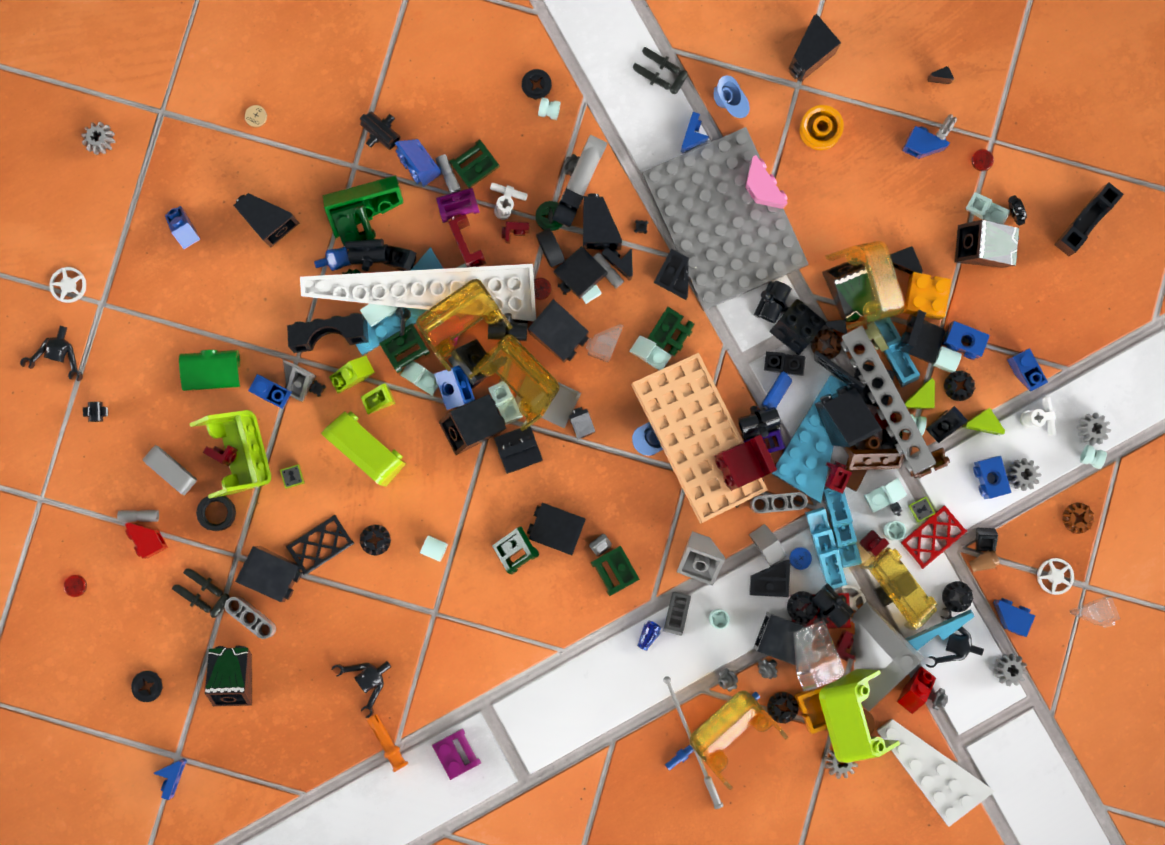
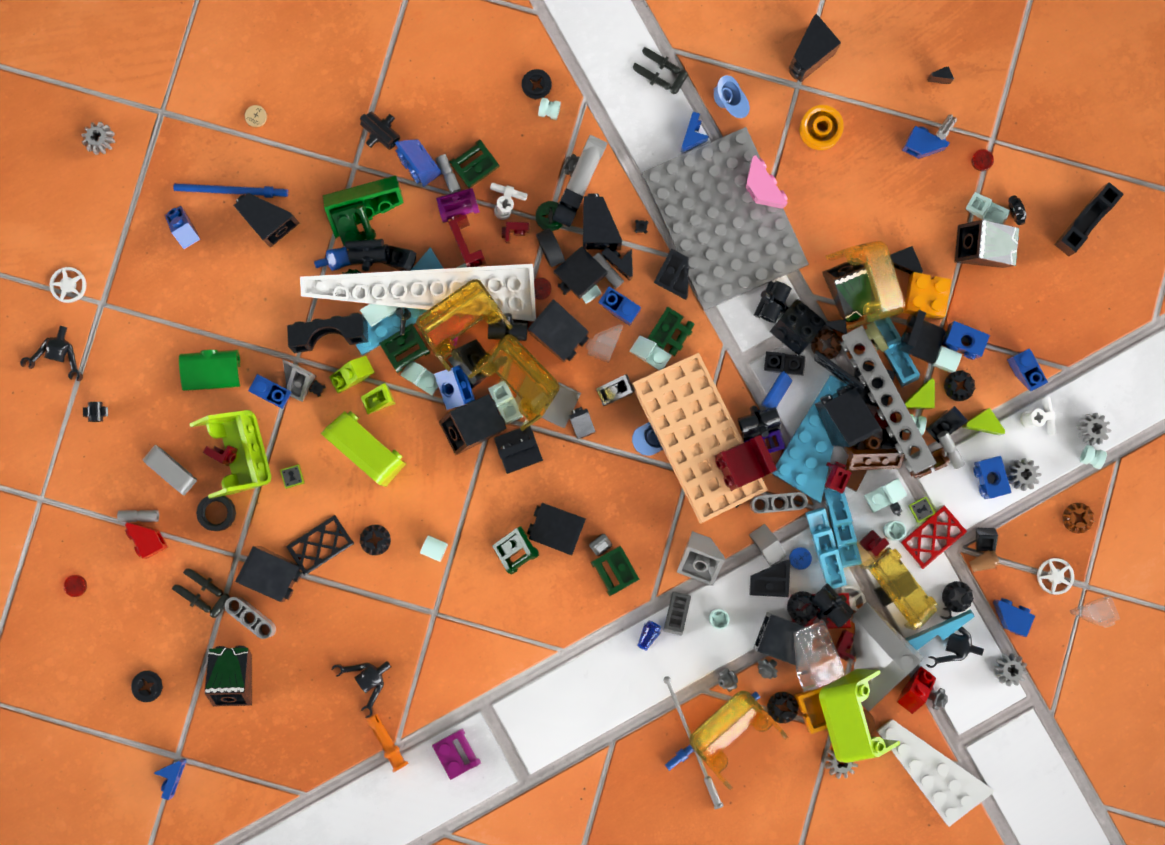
none -> blue bar [173,183,288,198]
none -> slope [596,374,635,406]
none -> blue slope [598,286,641,326]
none -> light grey piece [937,431,965,469]

